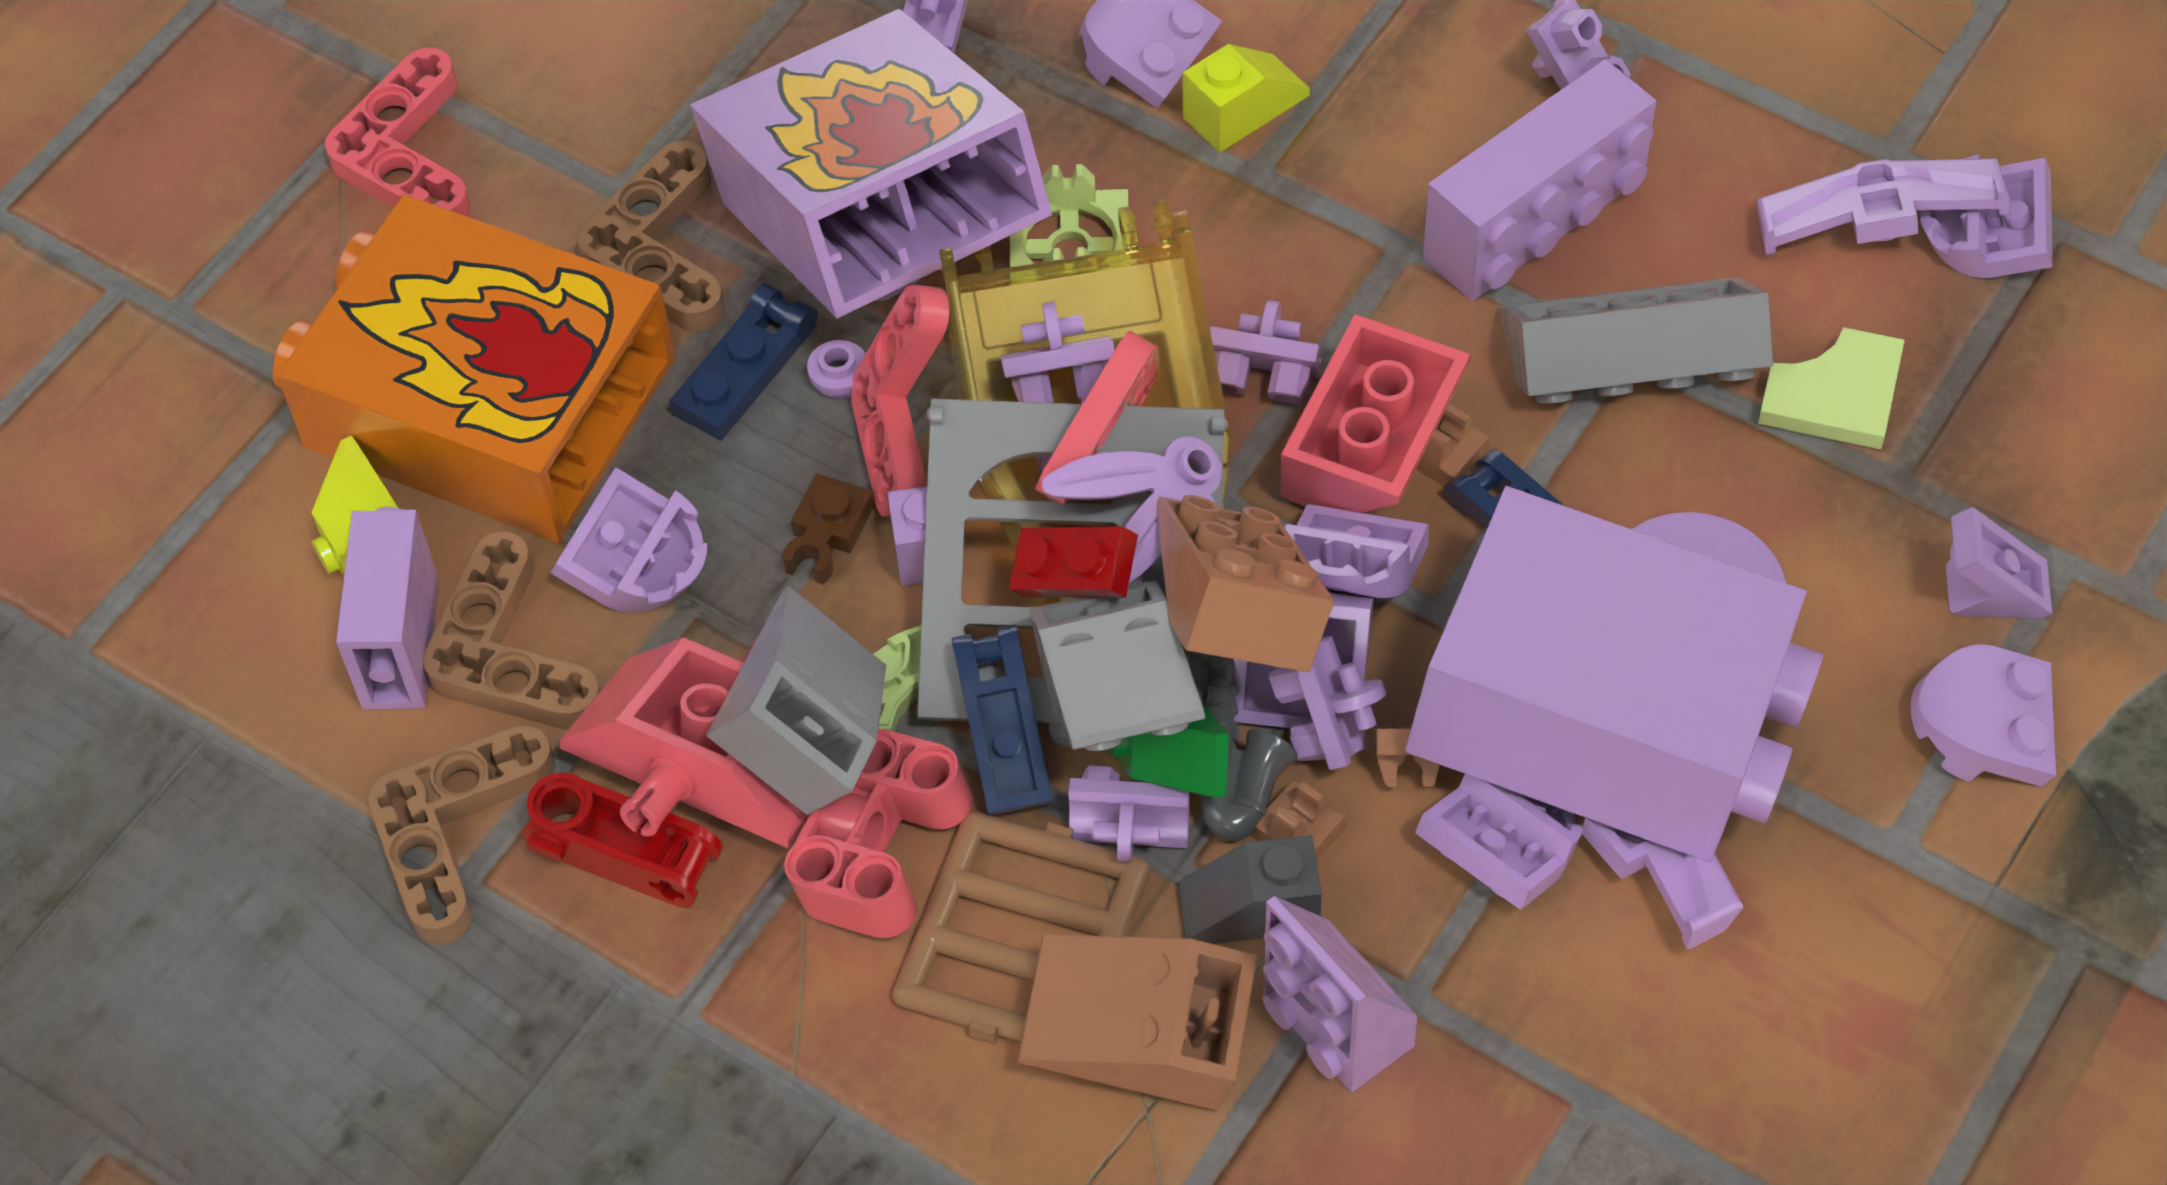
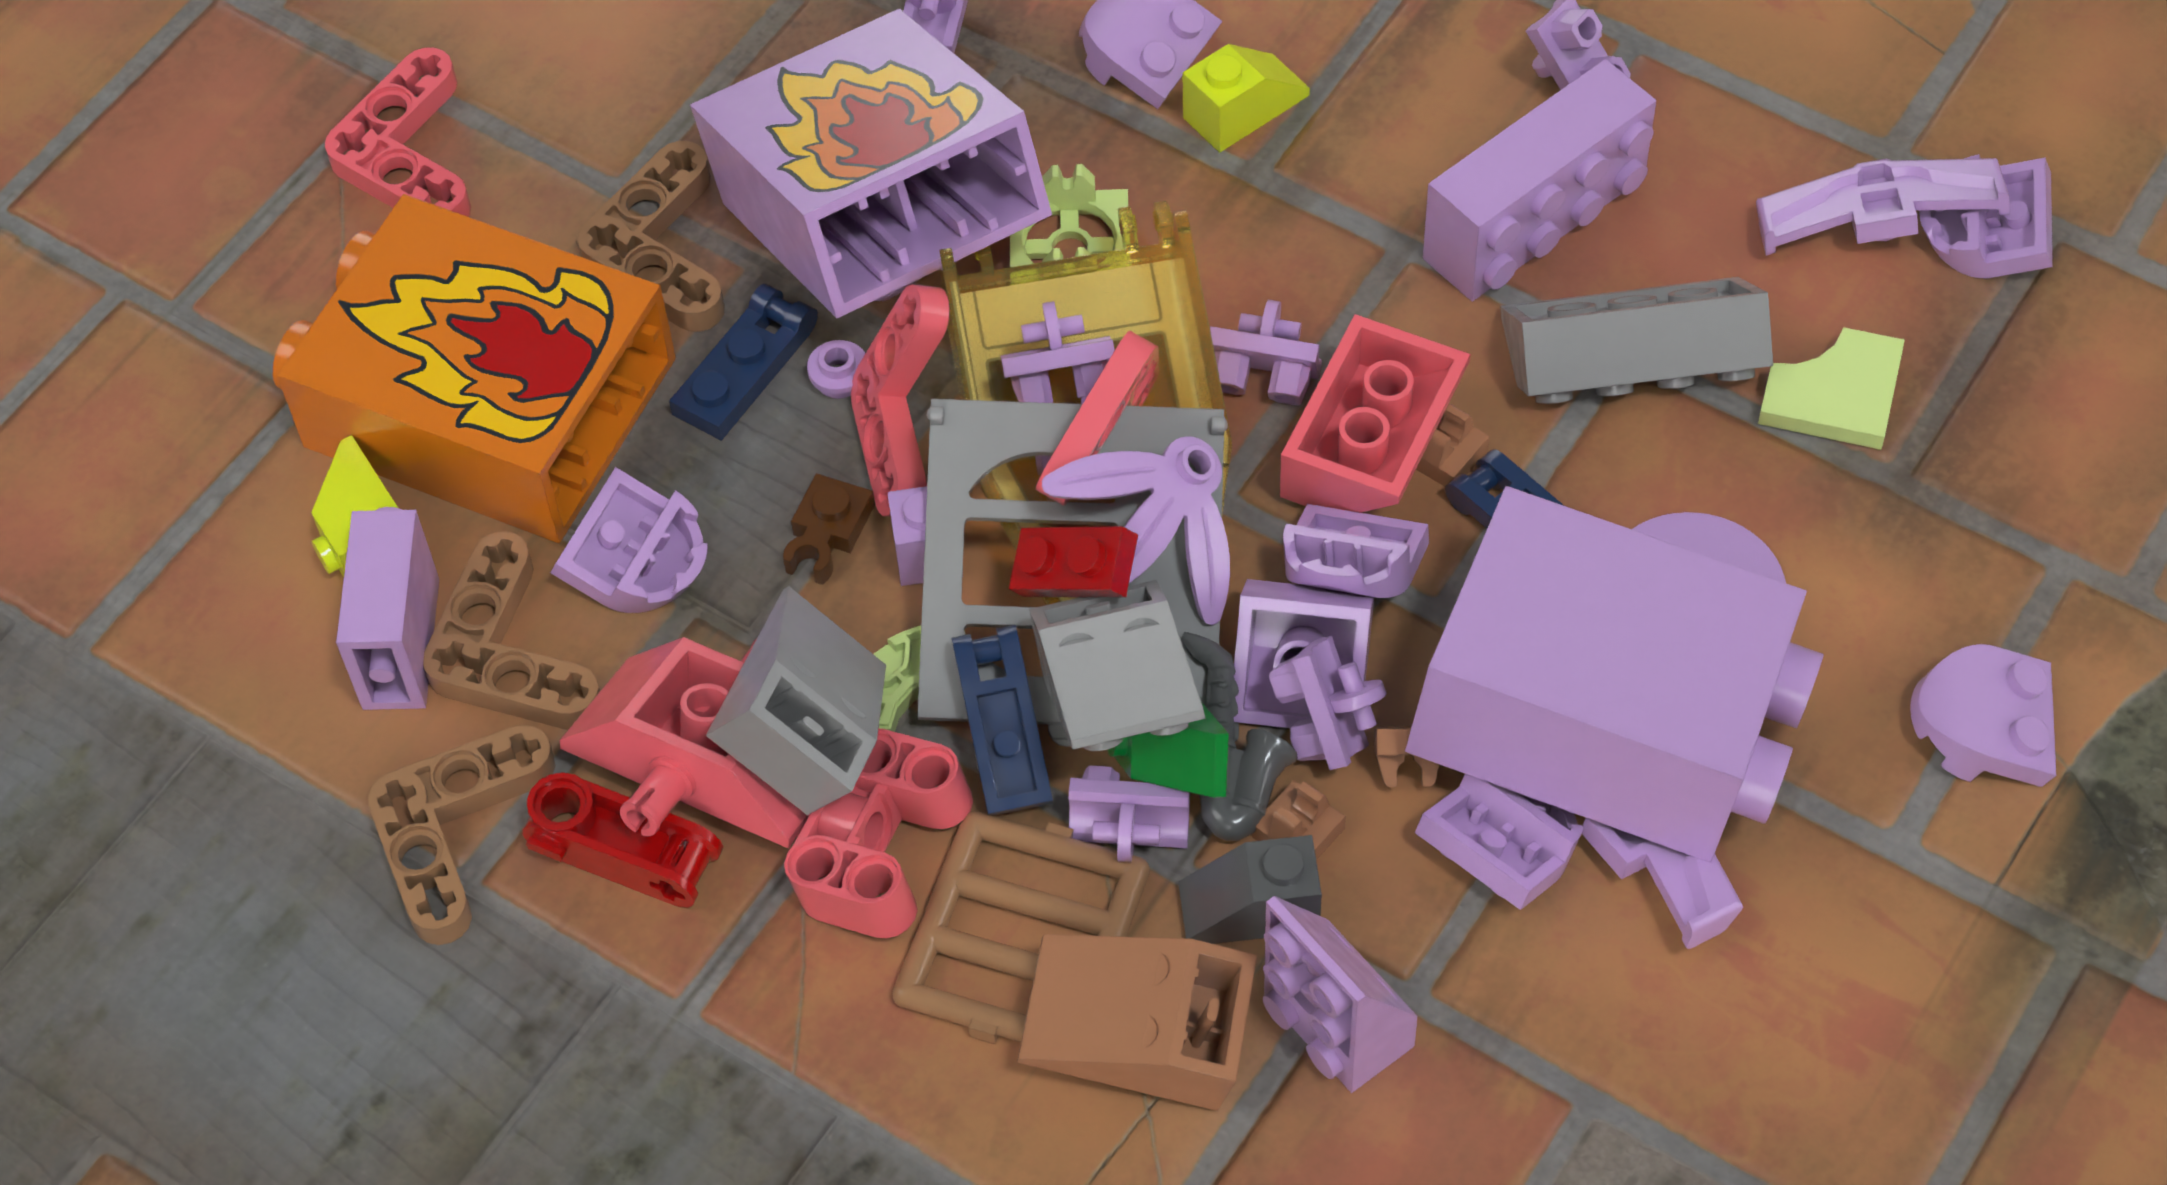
nougat slope [1157,495,1335,673] -> none
lavender slope [1946,507,2052,619] -> none

